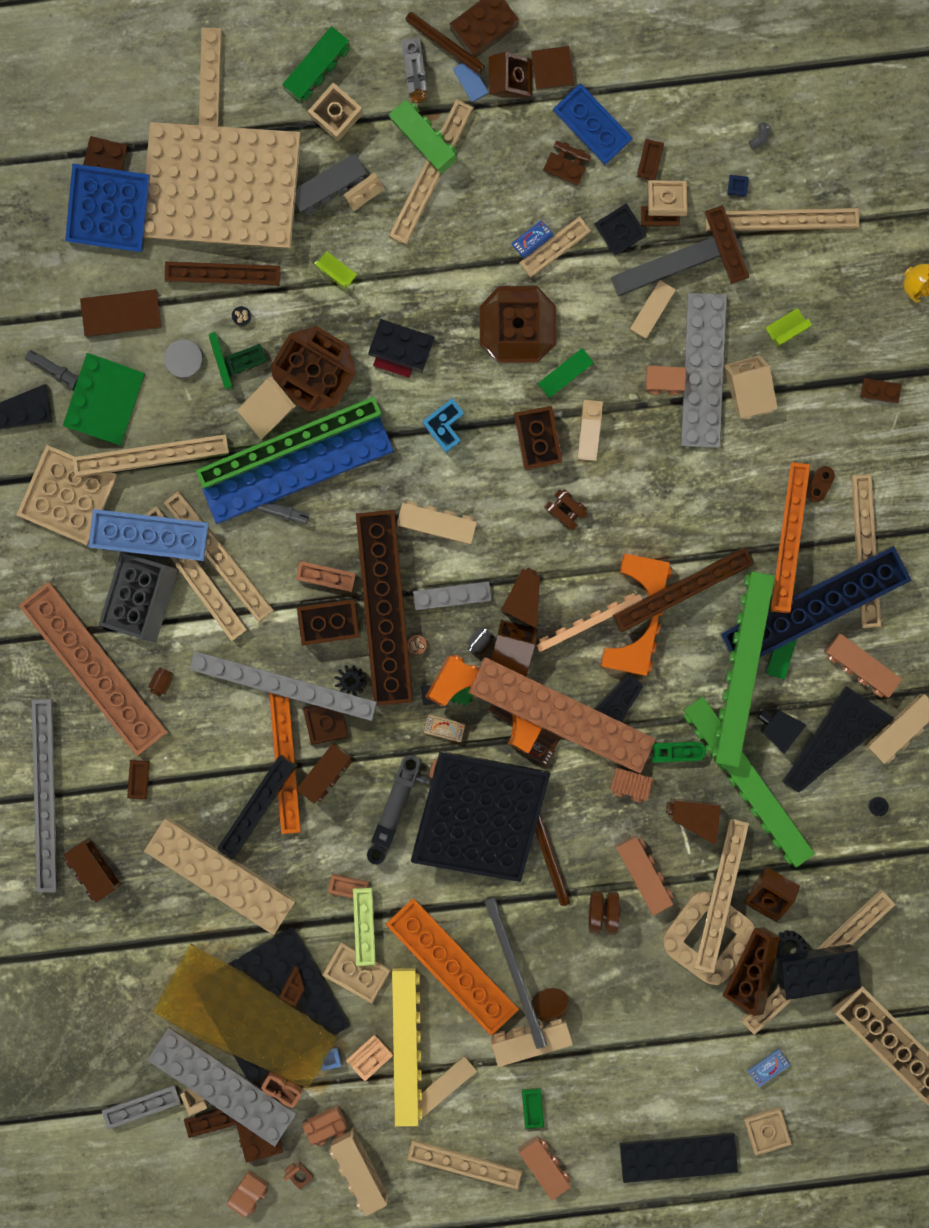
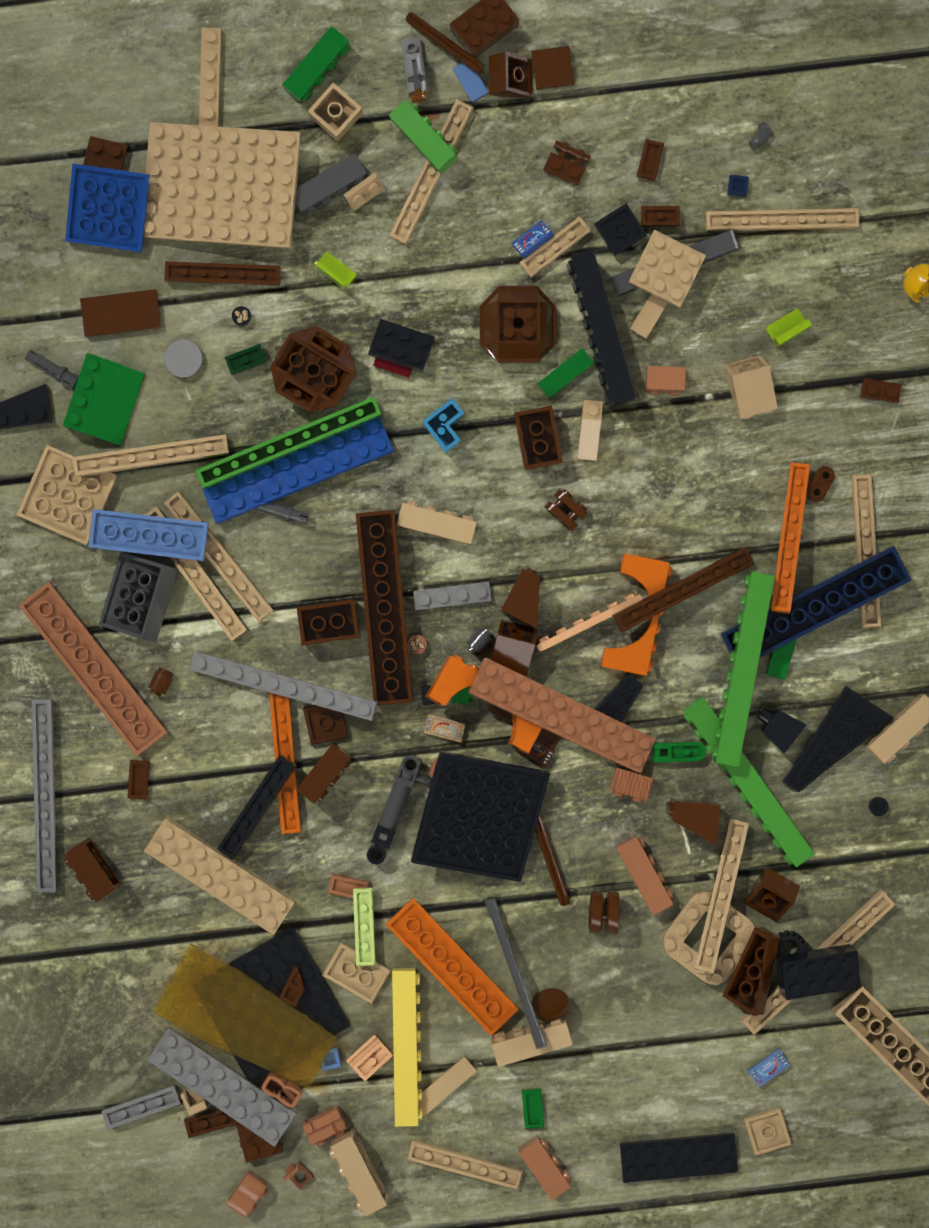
green tile [208,332,234,391] -> none
tan tile [237,376,296,440] -> none
nougat plate [296,561,356,592] -> none
black gear [334,665,367,696] -> none
blue tile [552,83,633,166] -> none
tan tile [648,180,687,216] -> none
light grey plate [681,293,727,448] -> none
reddish brown tile [704,205,750,284] -> none
nougat brick [824,634,902,698] -> none
none -> black brick [567,248,636,408]
none -> tan plate [628,230,706,308]

